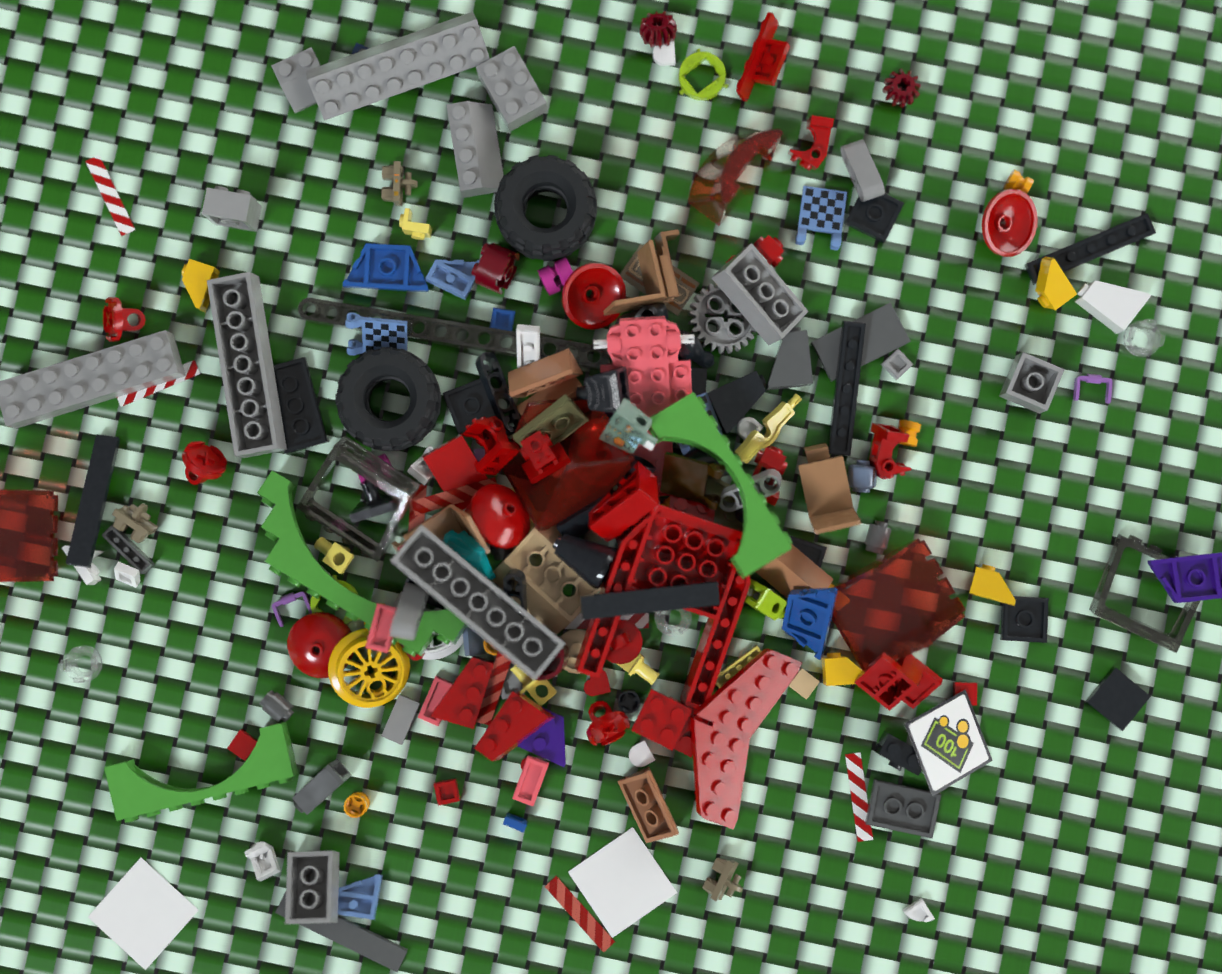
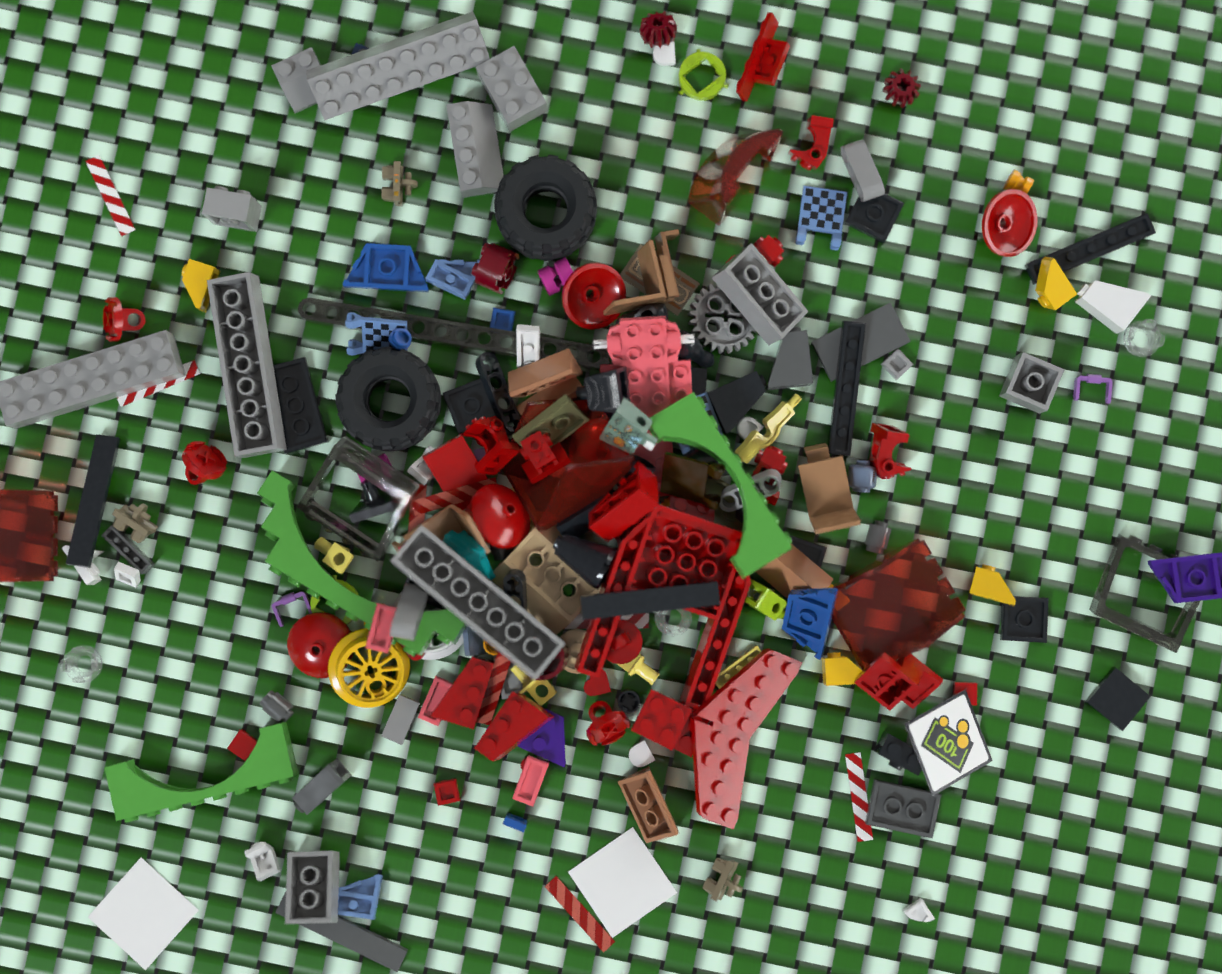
light orange wheel [344,792,370,818] -> none
light yellow bracket [399,208,432,240] -> none
tan tile [789,668,820,700] -> none
light orange wheel [898,420,921,447] -> none
none -> blue plate [389,328,411,351]

